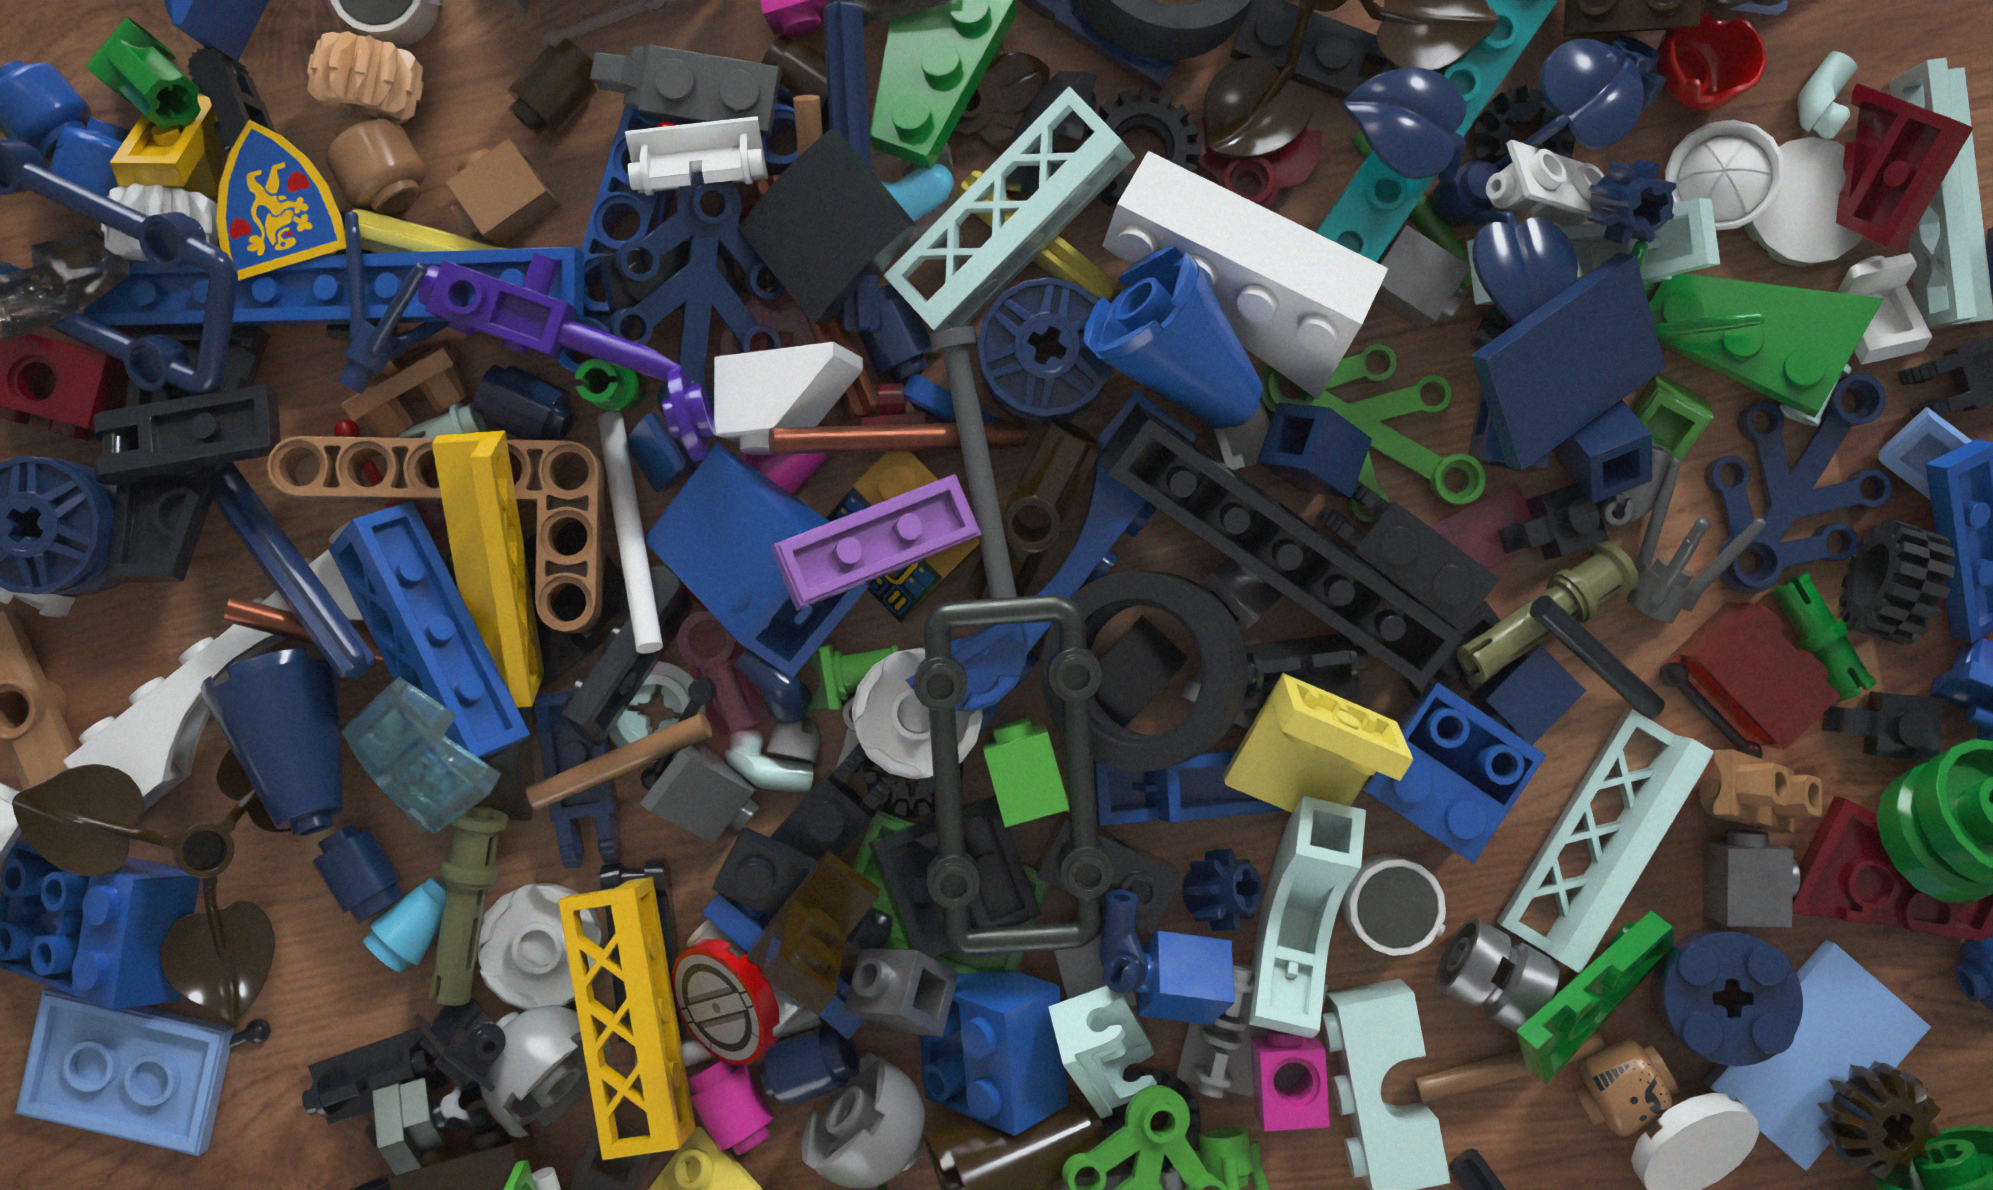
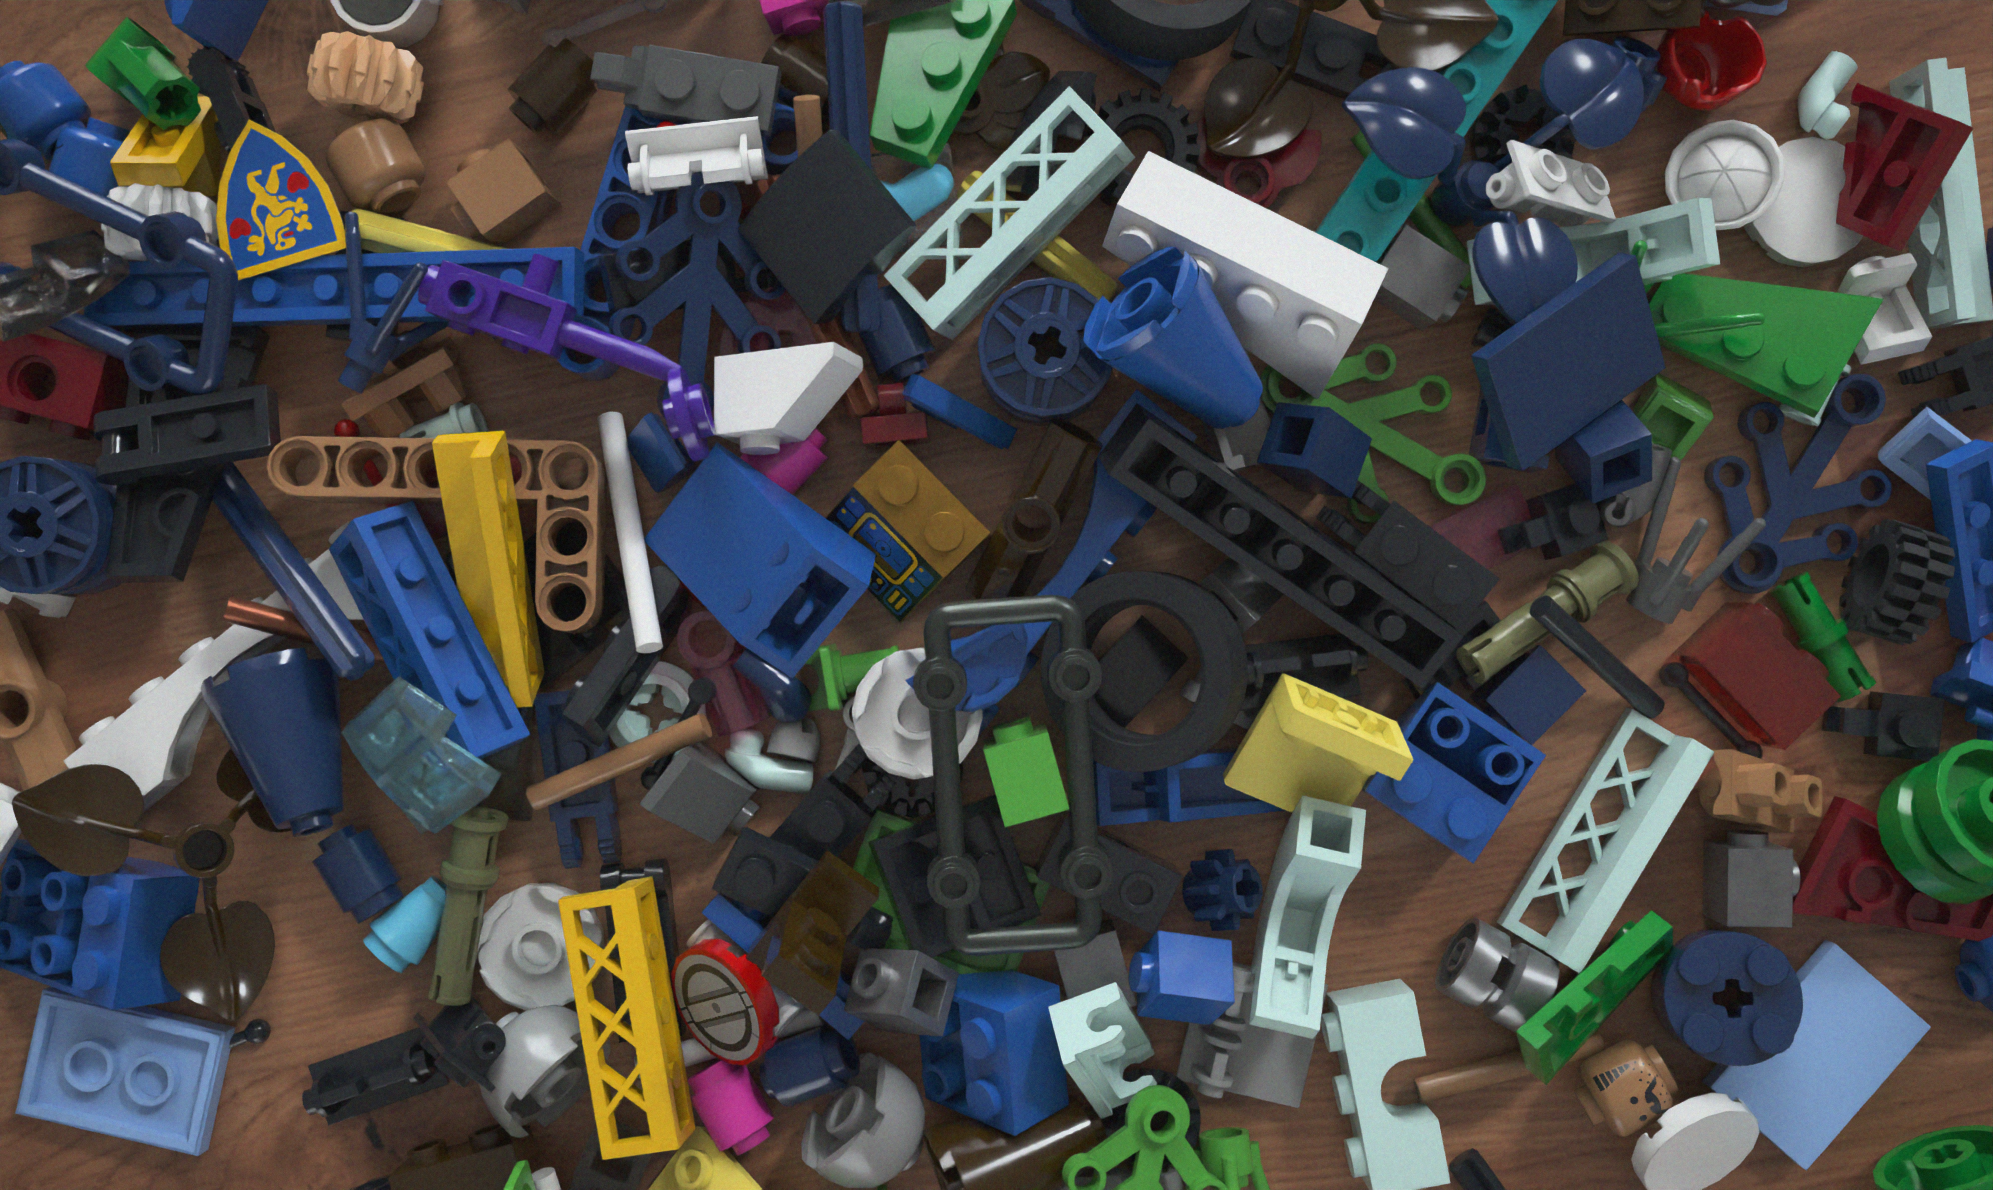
pearl dark grey piece [372,1078,493,1176] -> none
dark blue brick [473,365,576,441] -> none
green pin [575,359,647,411] -> none
copper bar [768,421,1028,455] -> none
medium lavender tile [770,474,981,611] -> none
dark grey bar [929,326,1017,599] -> none
dark blue arm [1099,889,1148,995] -> none
dark pink brick [1250,1029,1330,1131] -> none
pearl dark grey piece [1340,853,1446,956] -> none
dark blue gear [1587,160,1677,245] -> none
dark brown gear [1817,1061,1942,1179] -> none

